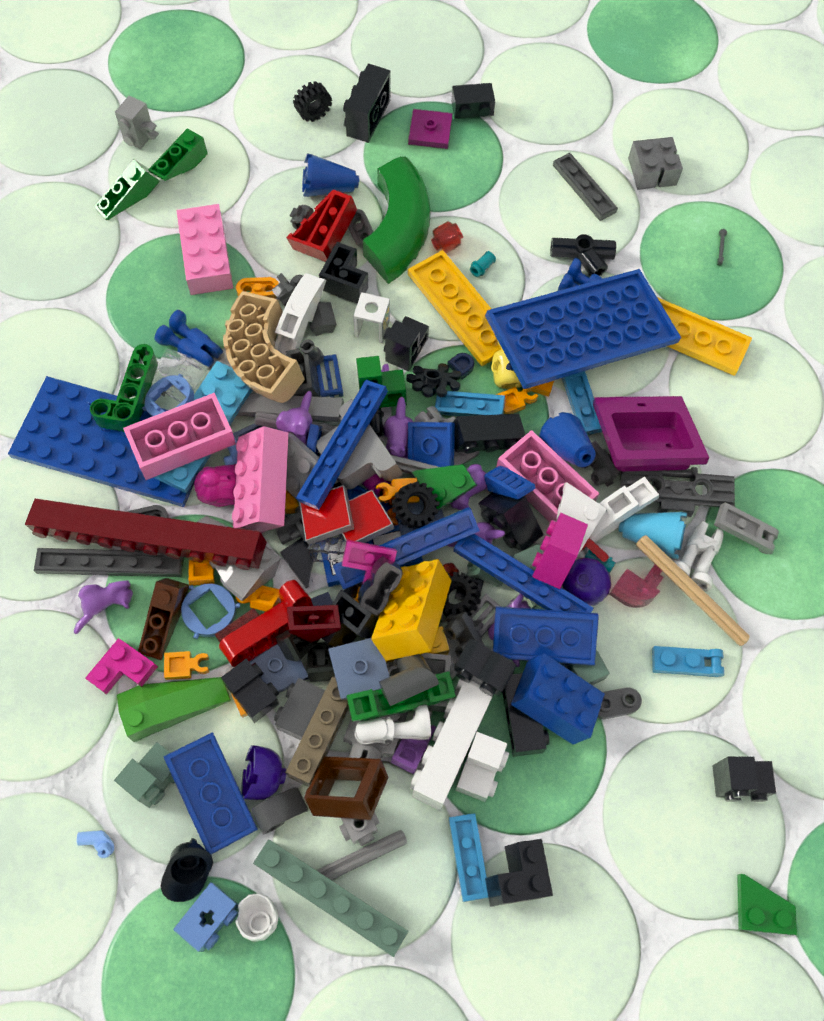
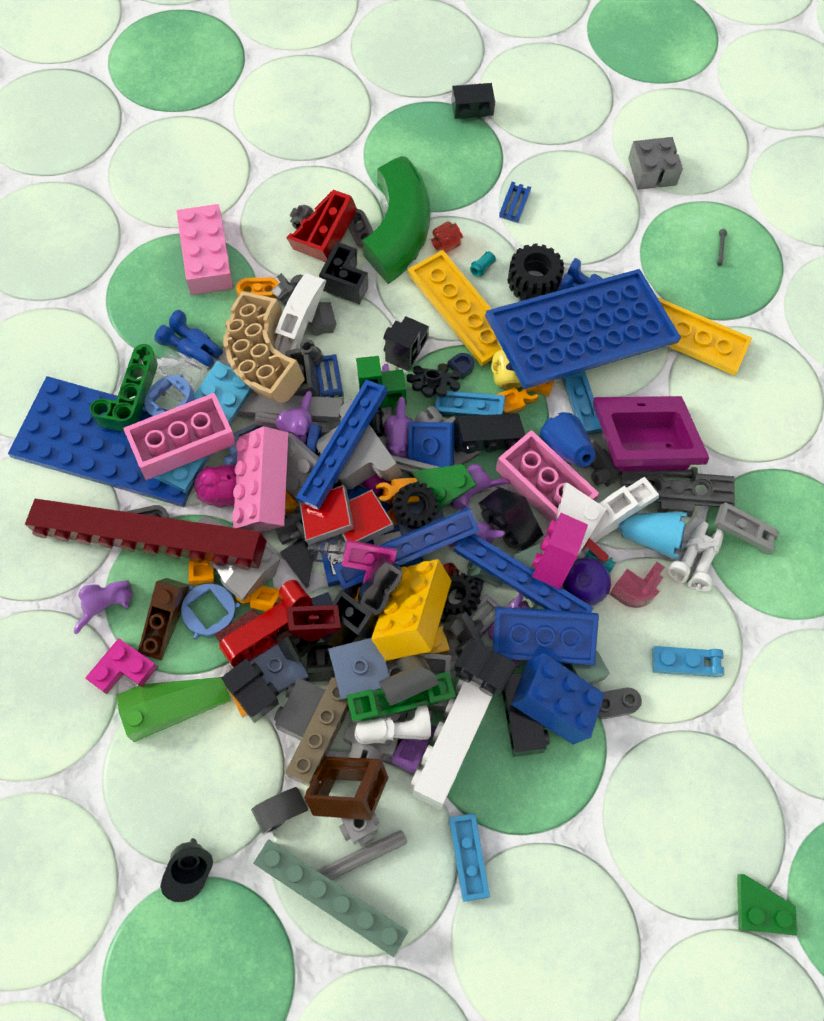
dark grey tile [34,548,184,577] -> none
light blue arm [77,830,114,858] -> none
green slope [94,159,160,220] -> none
sand green brick [114,742,175,808] -> none
light grey brick [115,96,159,149] -> none
green slope [148,128,208,181] -> none
blue tile [163,732,258,854] -> none
light orange plate [164,651,209,680] -> none
medium blue brick [173,882,238,952] -> none
white hair [236,893,278,942] -> none
dark purple cylinder [241,745,286,800] -> none
black tyre [293,81,332,122] -> none
blue cone [302,153,359,197] -> none
black brick [343,63,391,143] -> none
white piece [353,292,390,343] -> none
magenta plate [408,109,453,149] -> none
white brick [455,732,509,802] -> none
blue slope [484,466,536,499] -> none
black brick [485,839,553,907] -> none
black piece [550,234,616,277] -> none
dark grey tile [553,153,618,221] -> none
tan axle [636,535,750,646] -> none
black brick [712,757,776,802] -> none
none -> blue tile [499,181,531,223]
none -> black tyre [508,243,564,301]

